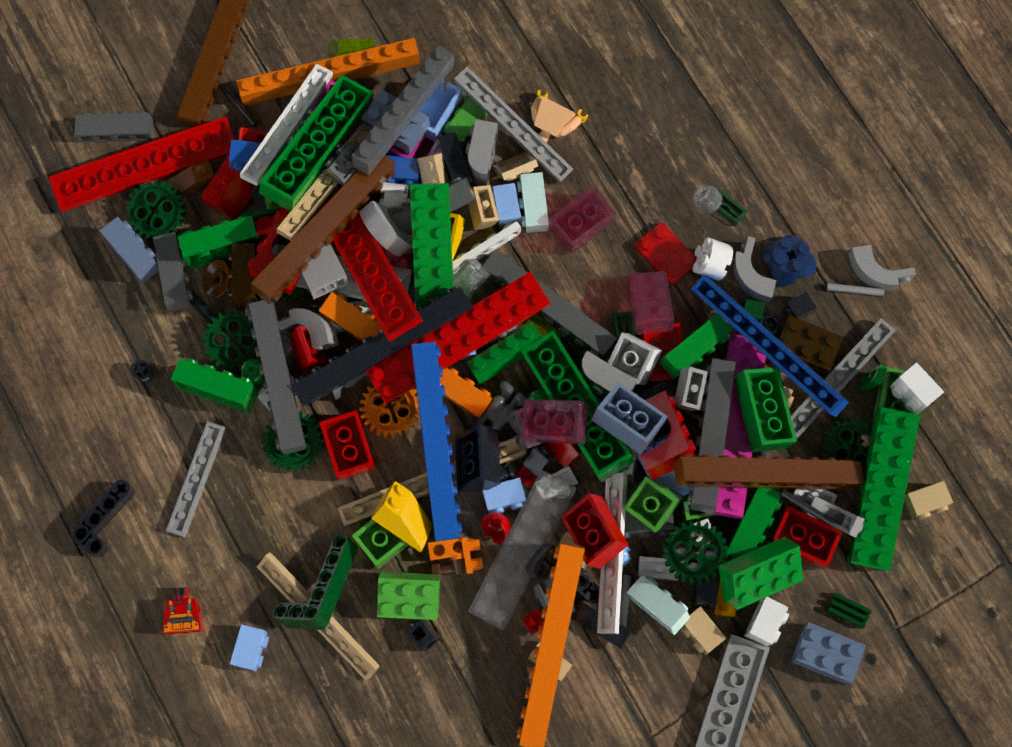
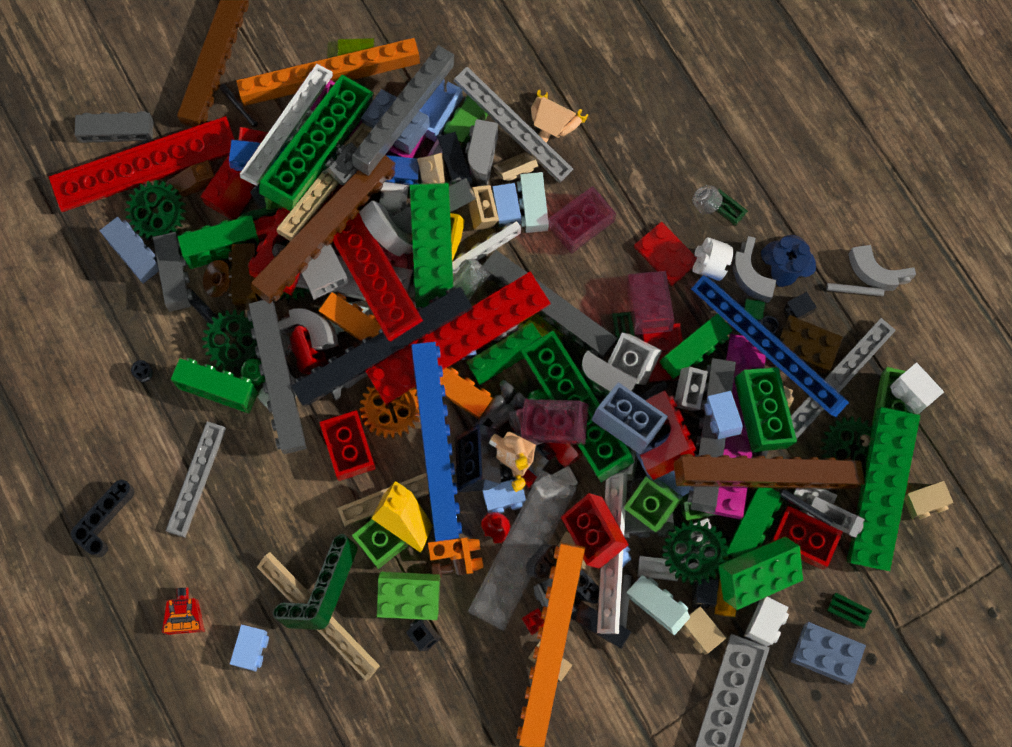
dark green gear [261,411,325,473] -> none
green plate [859,364,887,392] -> none
none -> light nougat torso [489,432,536,492]
none -> light blue brick [704,391,743,439]

